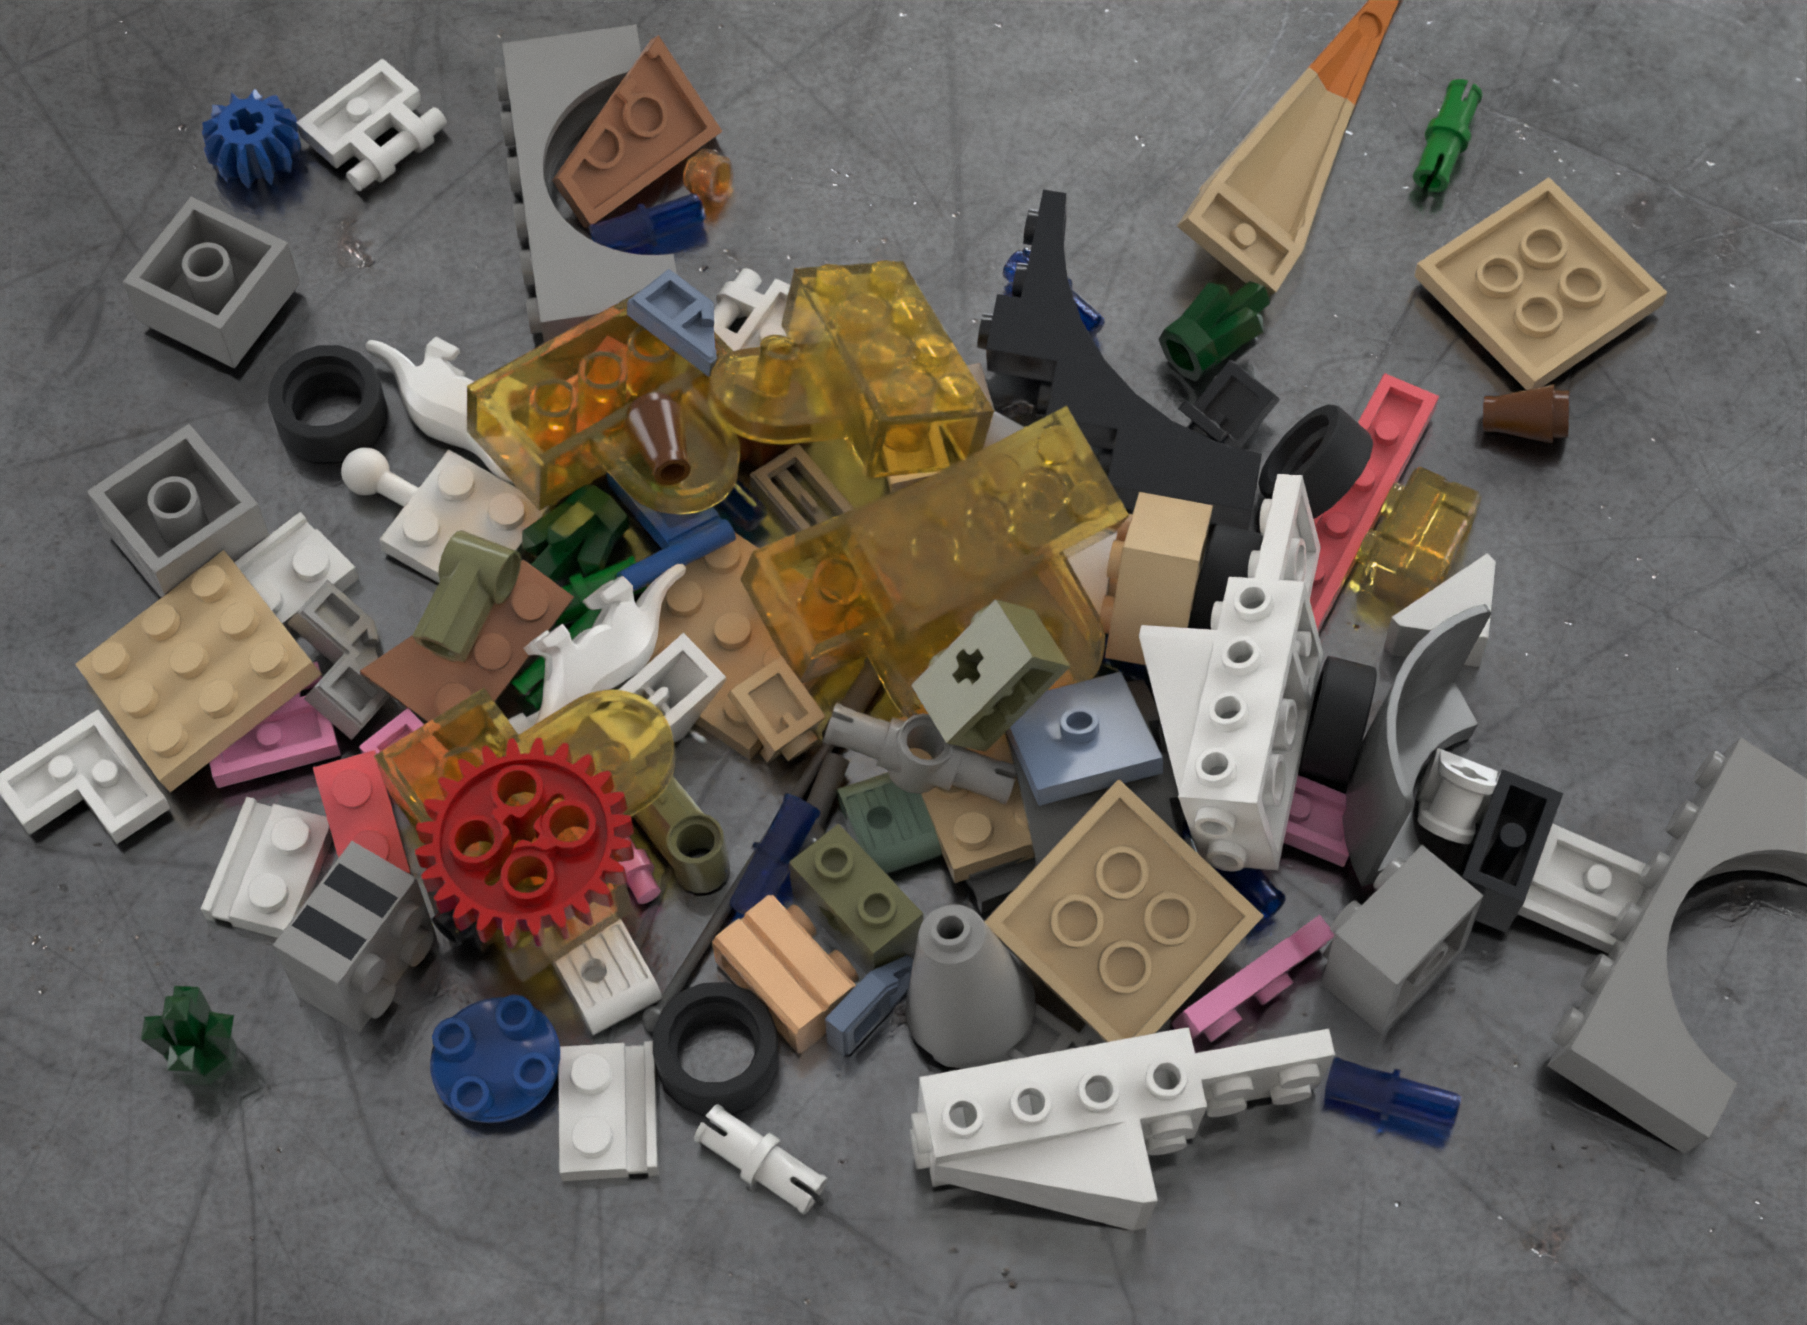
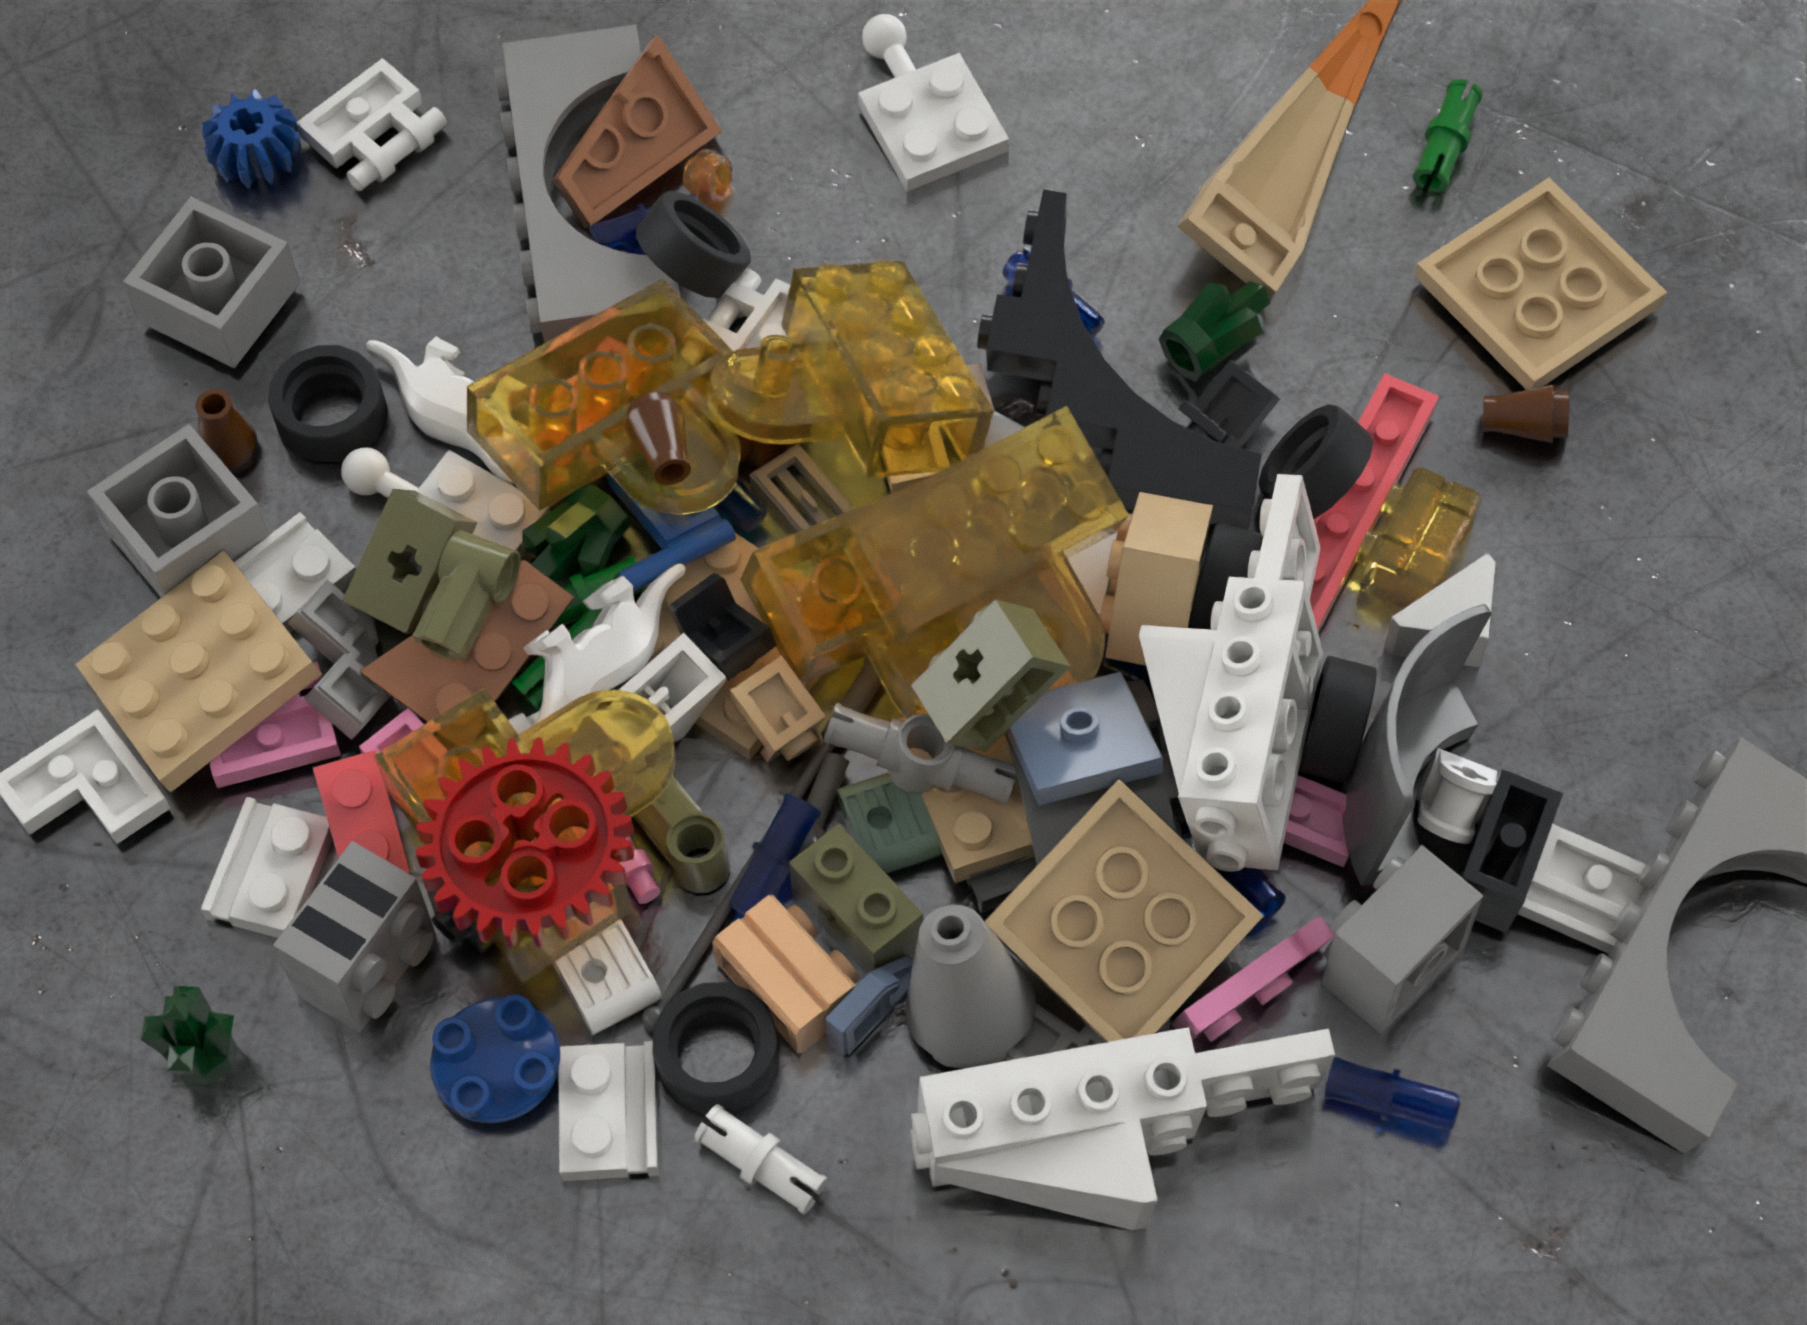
sand blue tile [627,269,717,377] -> none
none -> reddish brown cone [195,389,257,469]
none -> olive brick [342,489,478,634]
none -> black tyre [636,191,751,298]
none -> black bracket [669,573,777,681]
none -> white plate [858,14,1009,192]

